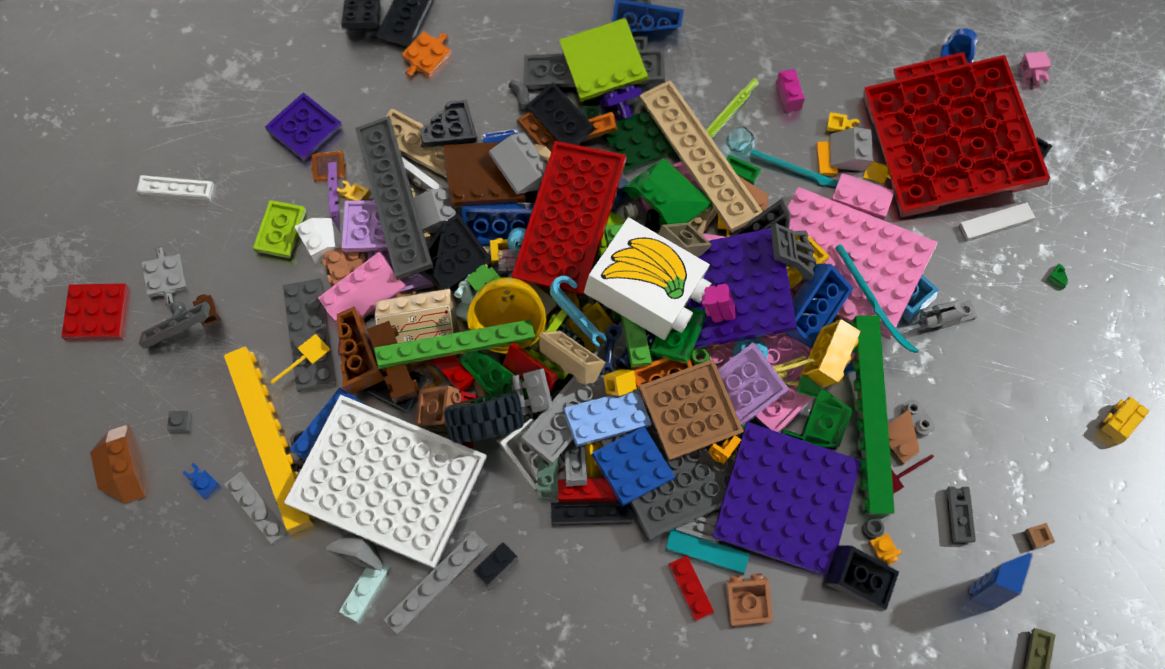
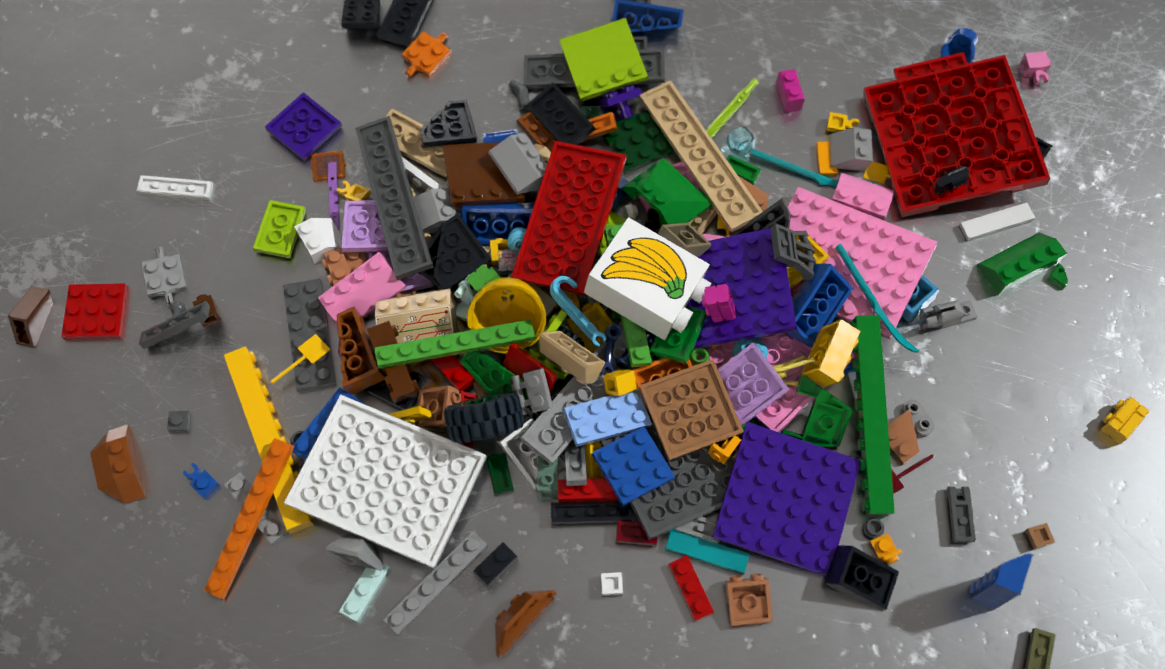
none -> reddish brown slope [8,286,53,347]
none -> orange plate [204,438,294,599]
none -> yellow plate [388,406,431,425]
none -> dark green tile [486,452,514,496]
none -> dark orange wedge [495,590,557,660]
none -> white plate [601,572,623,596]
none -> dark red plate [616,521,657,546]
none -> black arm [934,166,969,195]
none -> green slope [977,232,1067,295]

